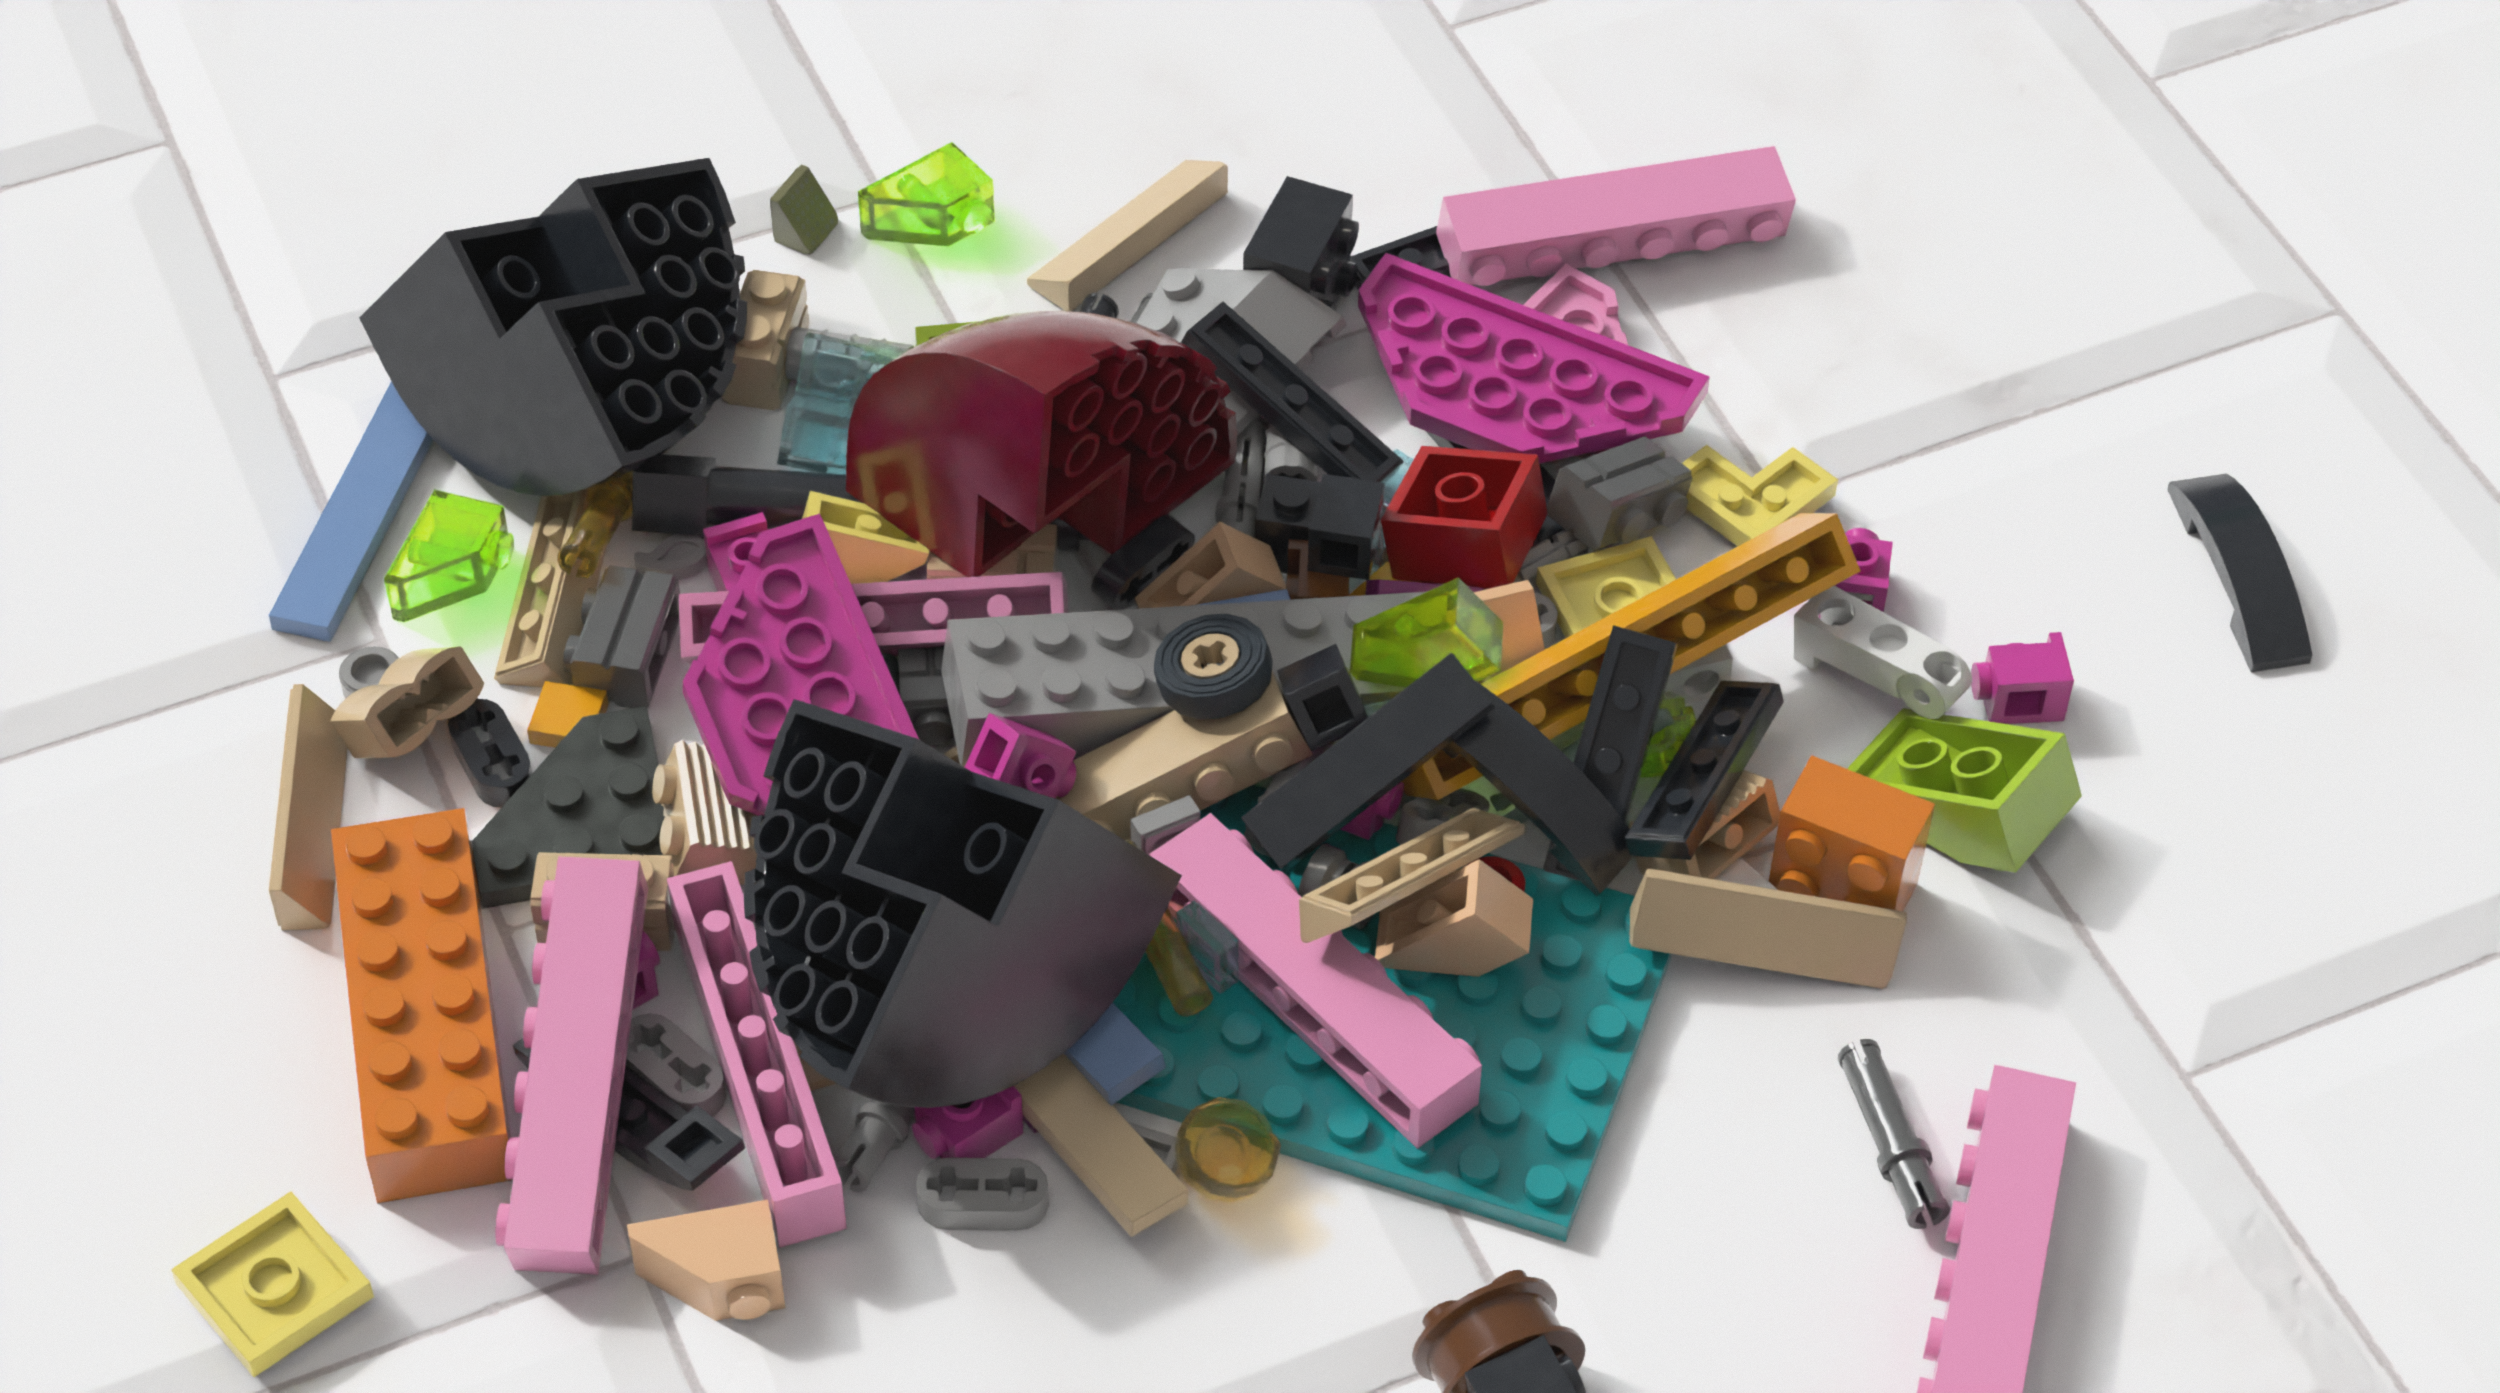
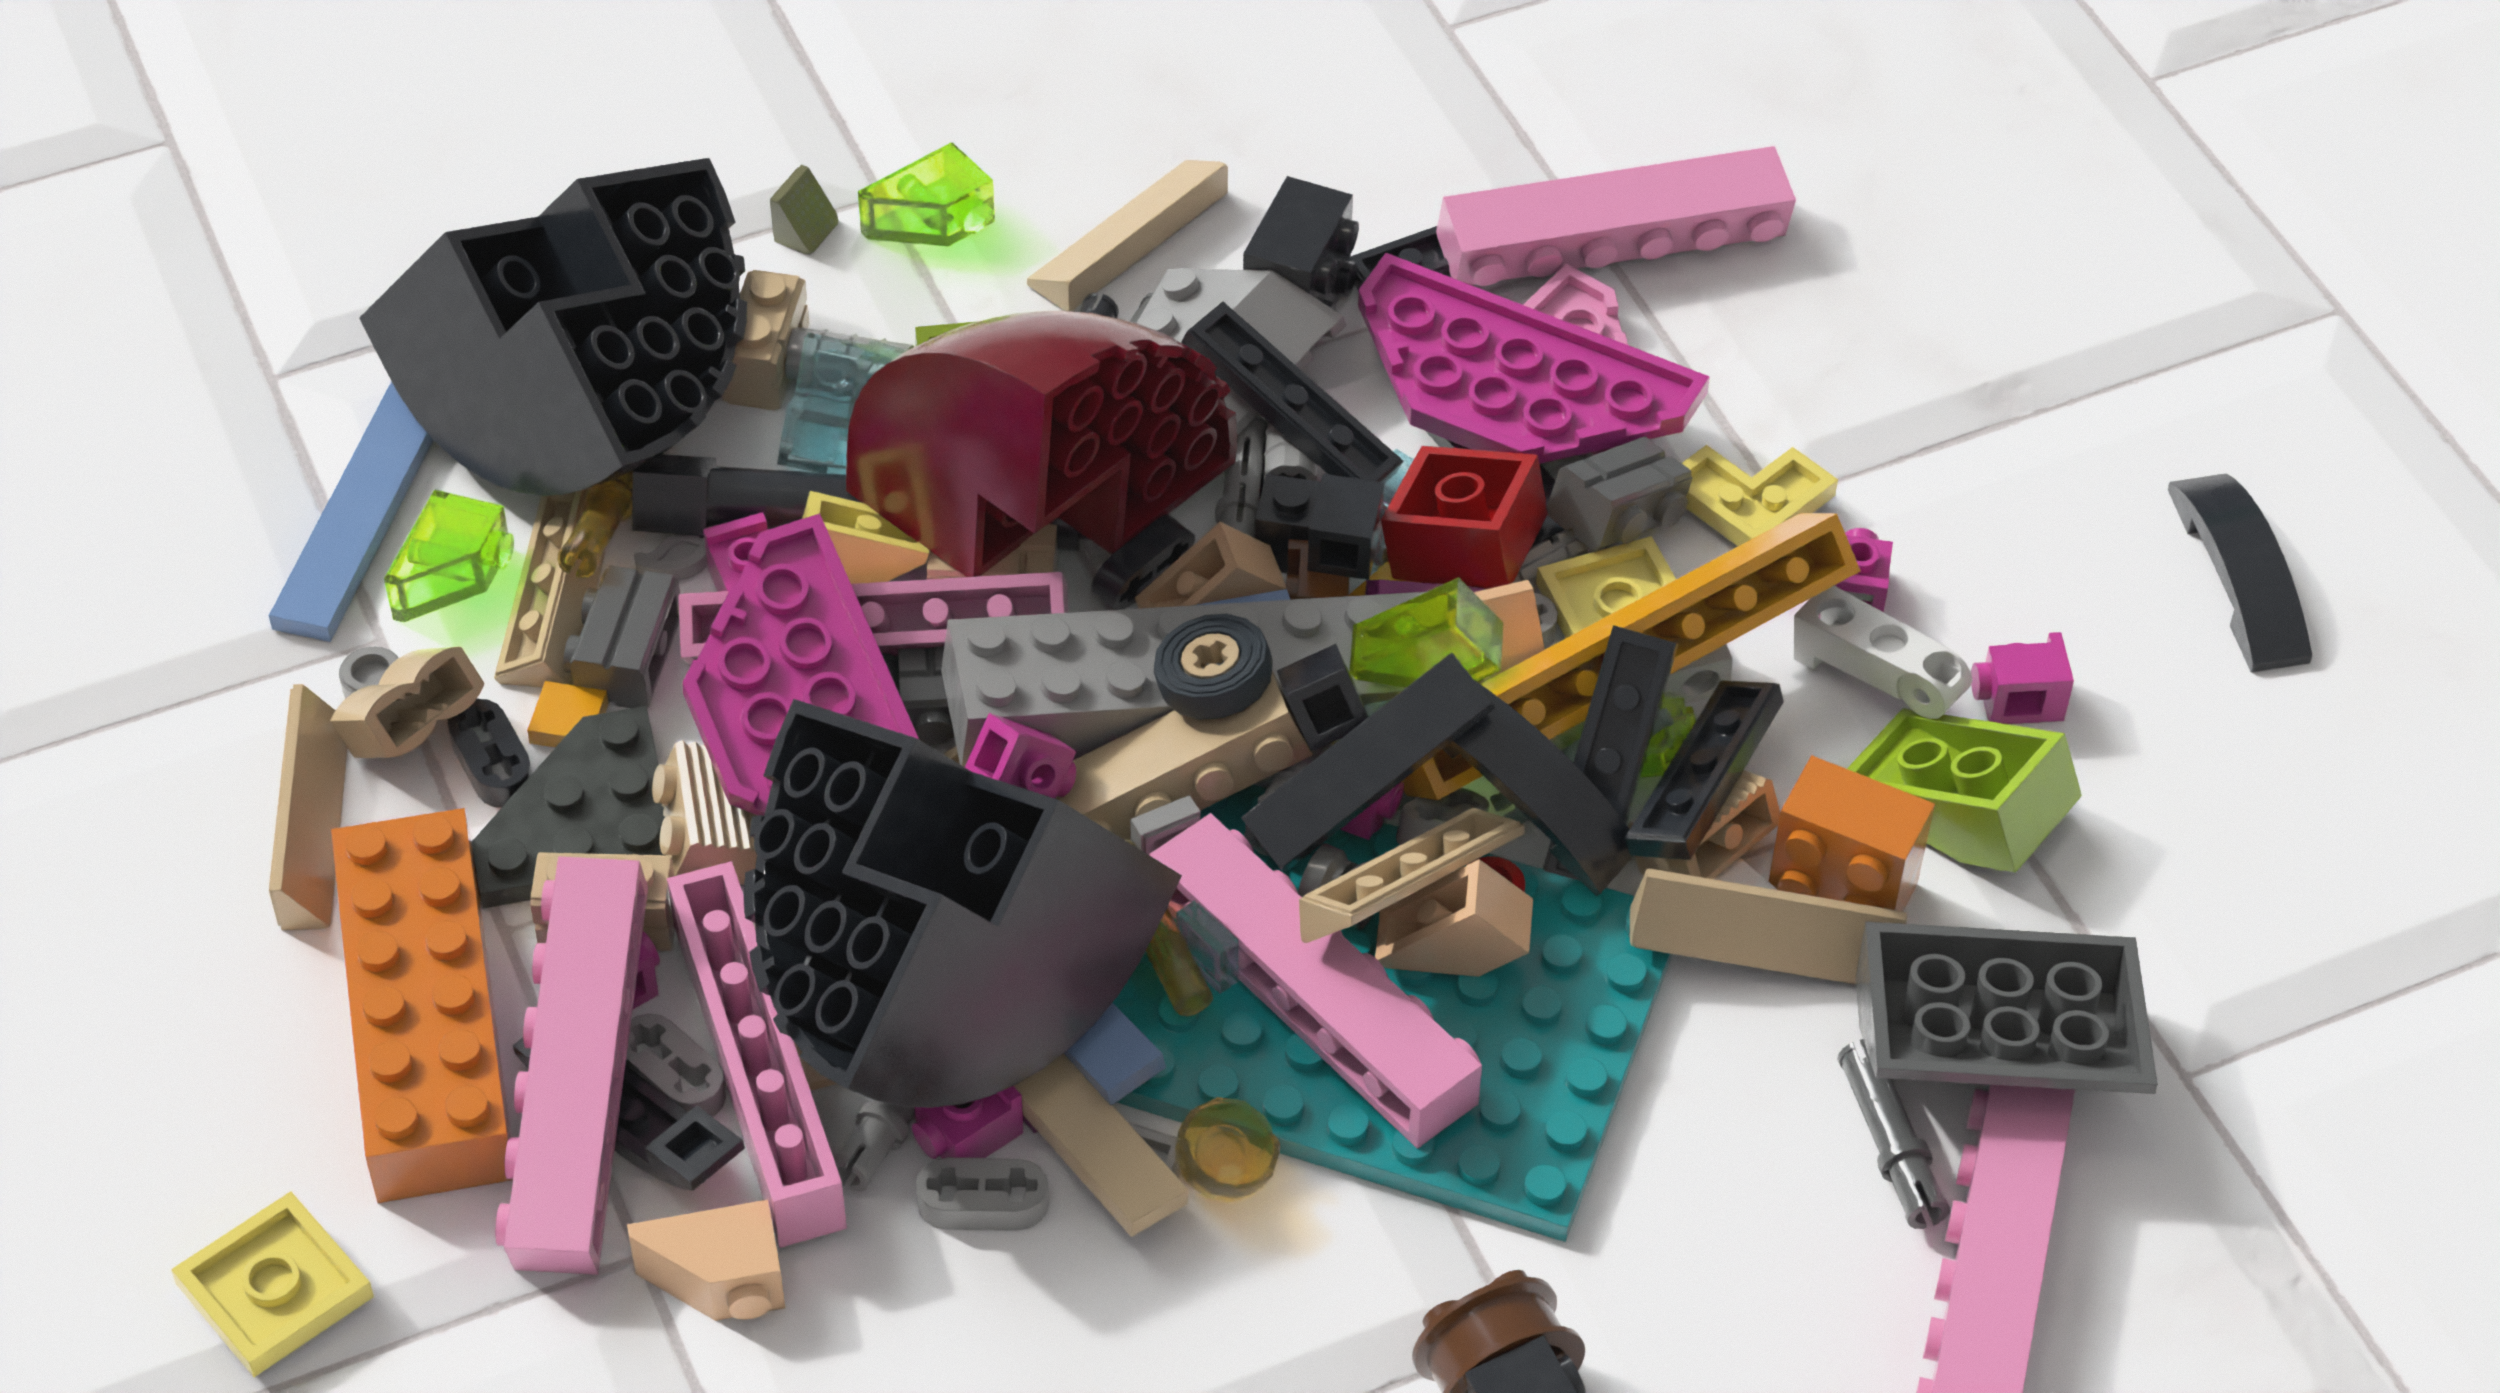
none -> dark grey slope [1856,922,2158,1094]

